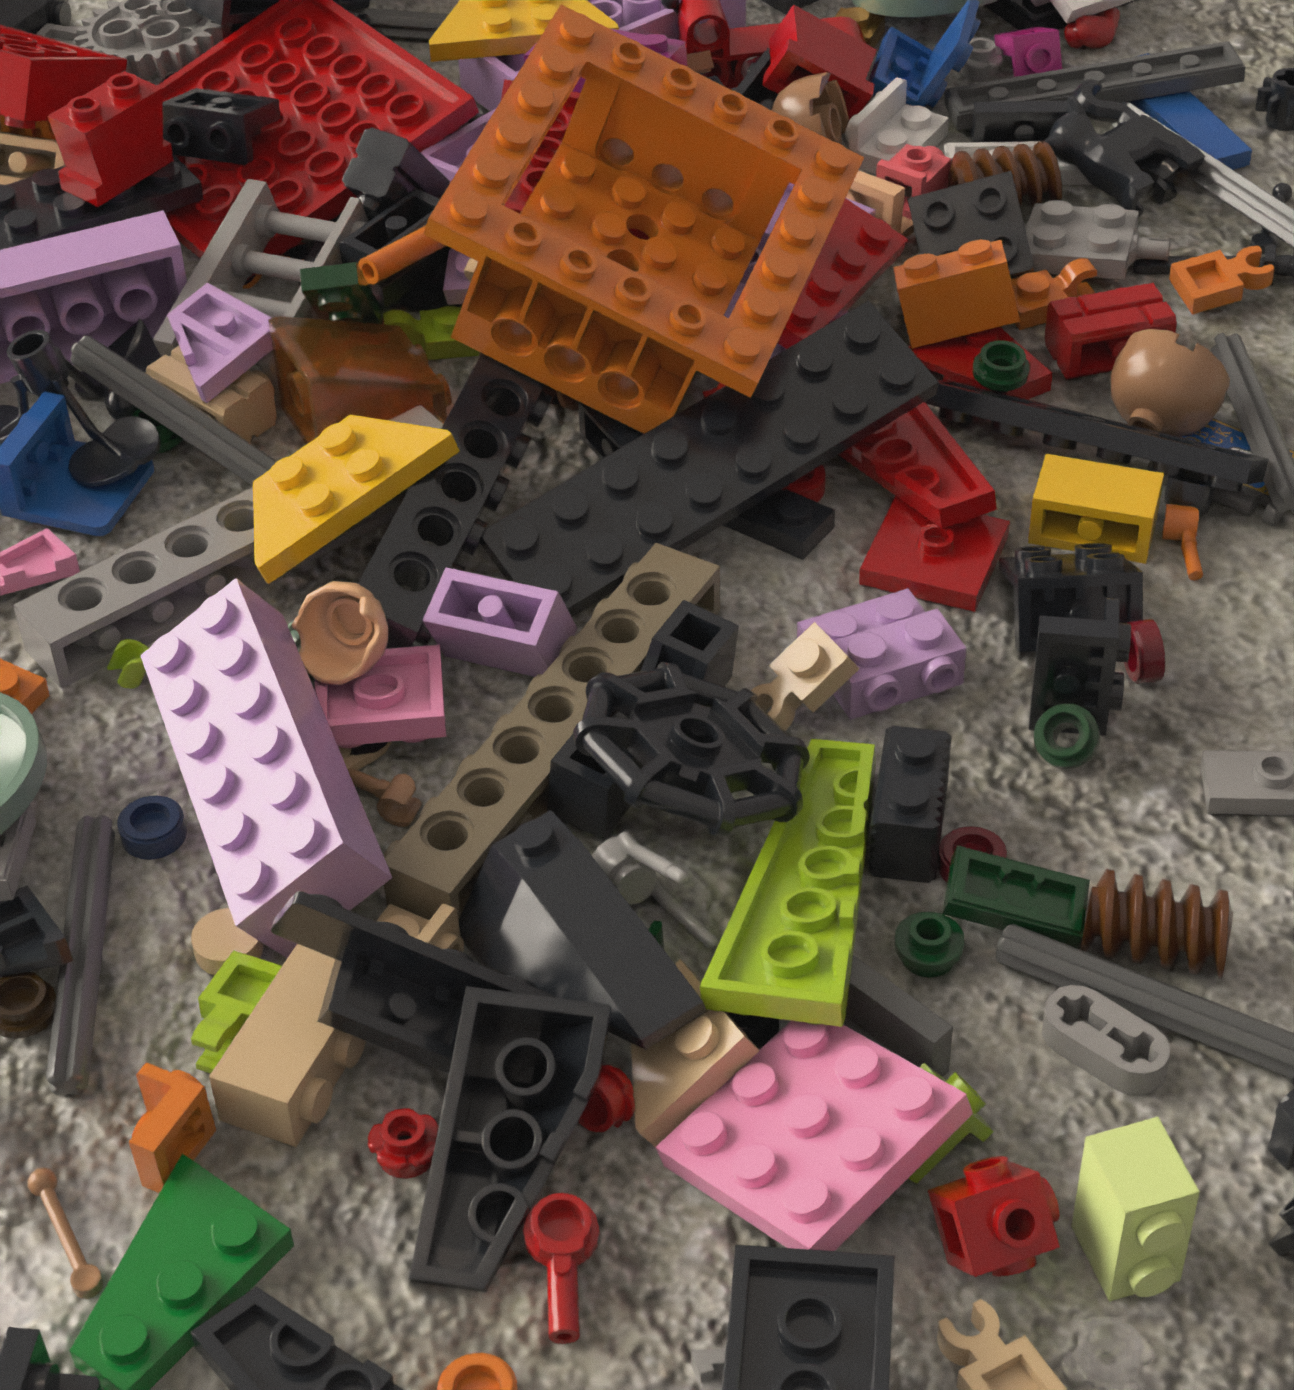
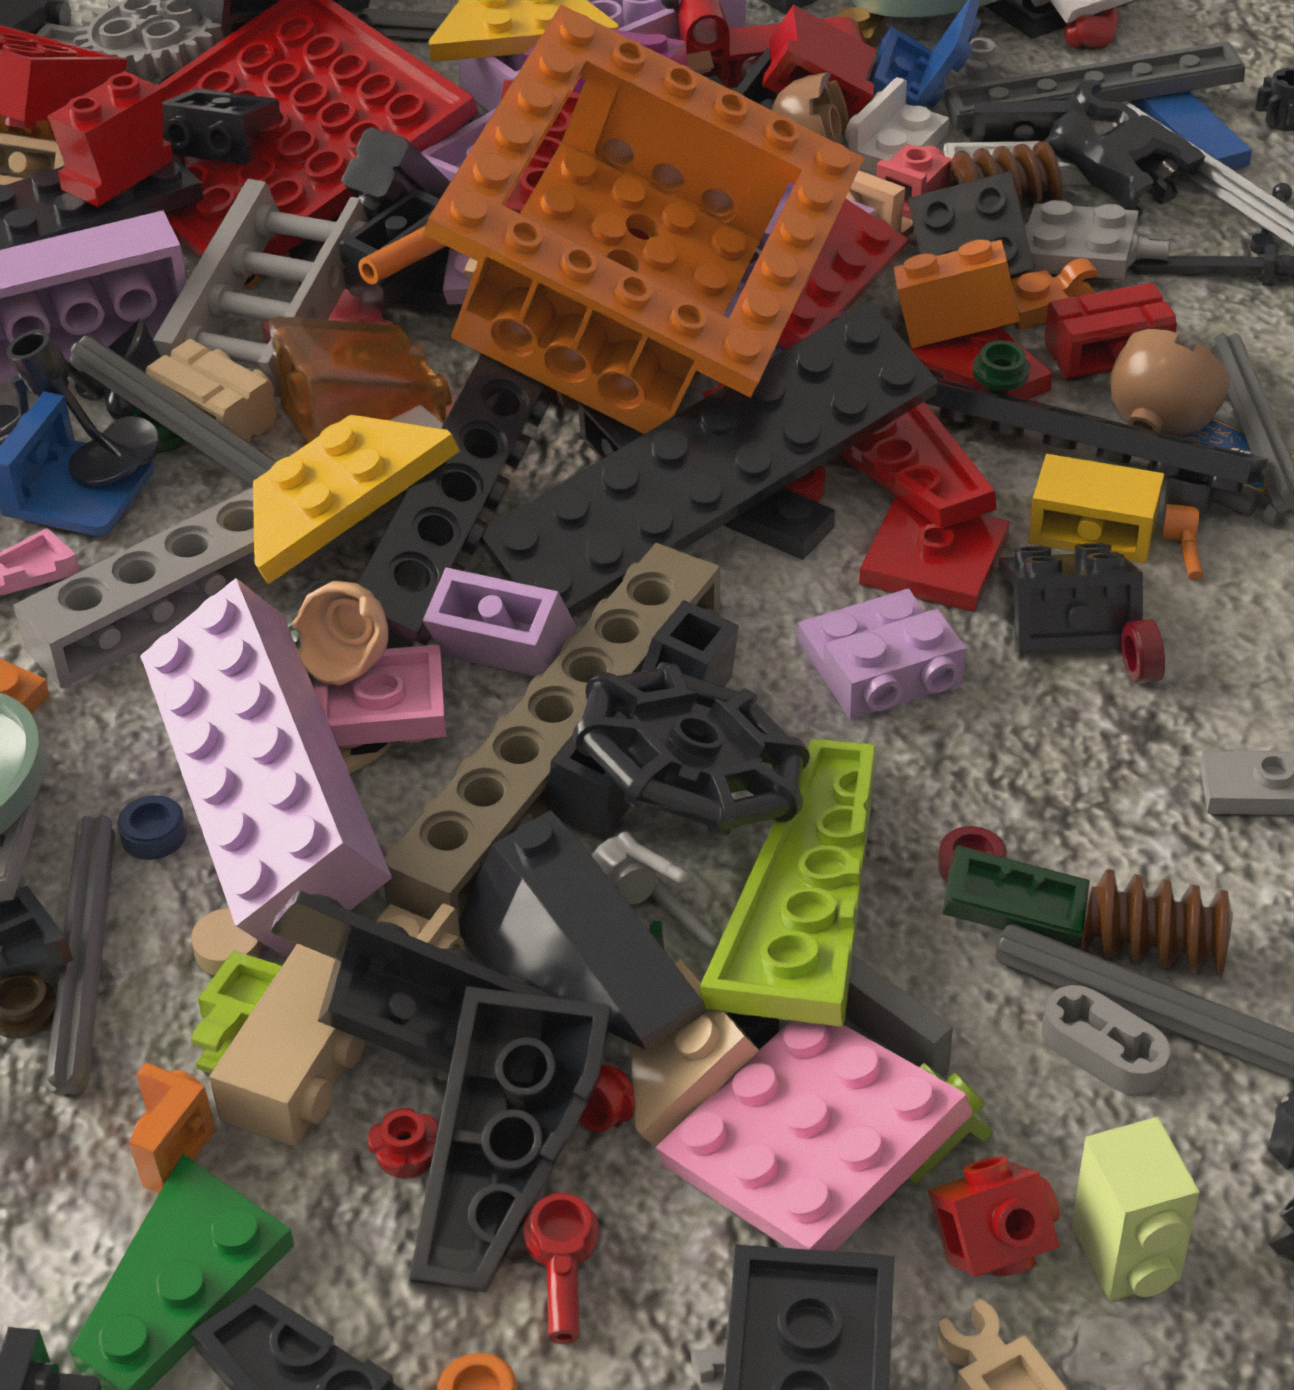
medium nougat hinge [28,1167,103,1299] -> none
lime hand [107,639,150,689] -> none
lavender wing [167,283,286,403] -> none
dark green plate [299,262,384,342] -> none
medium nougat hand [348,768,422,827] -> none
lime plate [383,306,480,360] -> none
tan plate [751,622,859,731] -> none
black brick [868,726,952,883] -> none
dark green plate [894,912,965,978] -> none
dark pink bracket [994,27,1062,77] -> none
black bracket [1029,598,1131,736] -> none
dark green plate [1034,704,1100,769] -> none
orange plate [1169,246,1275,315] -> none

